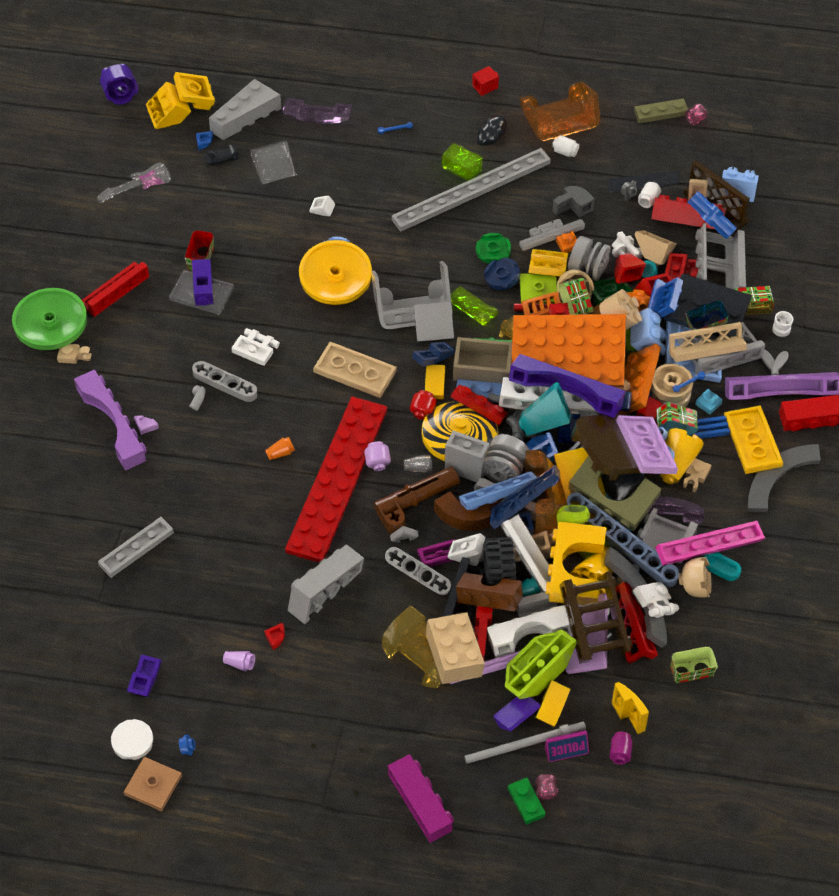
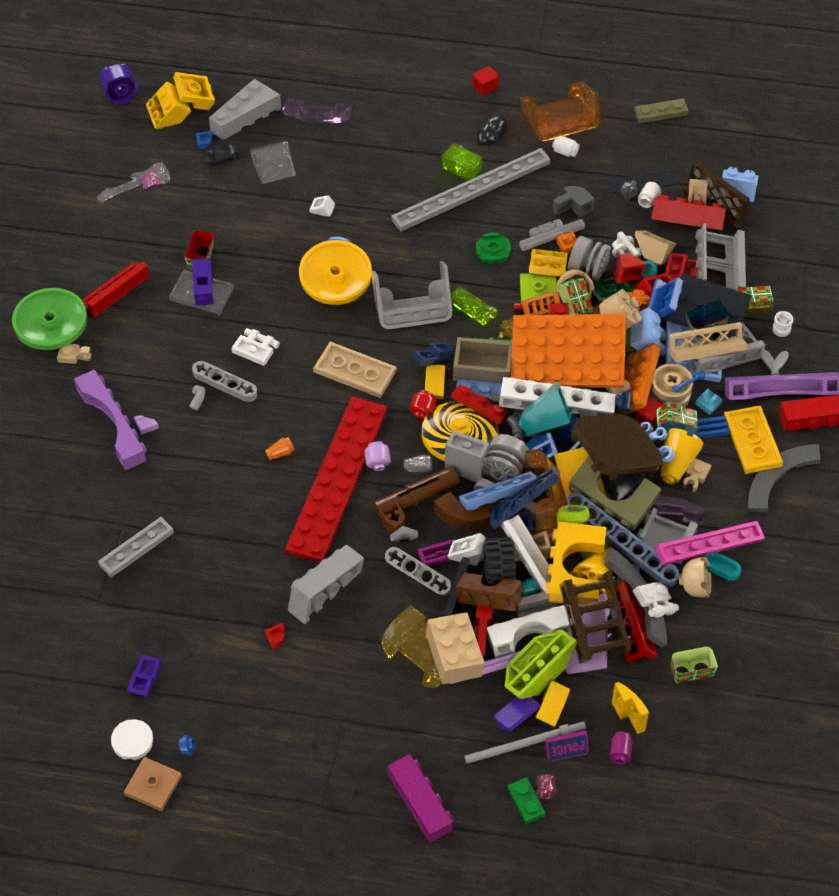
lavender cone [223,651,255,671] -> none
blue hinge [378,122,413,134] -> none
light grey tile [414,301,454,342] -> none
dark blue tile [484,258,520,290] -> none
dark purple arch [509,354,625,418] -> none
lavender tile [616,415,678,474] -> none
clear pink wheel [685,103,707,125] -> none
blue piece [688,191,737,239] -> none

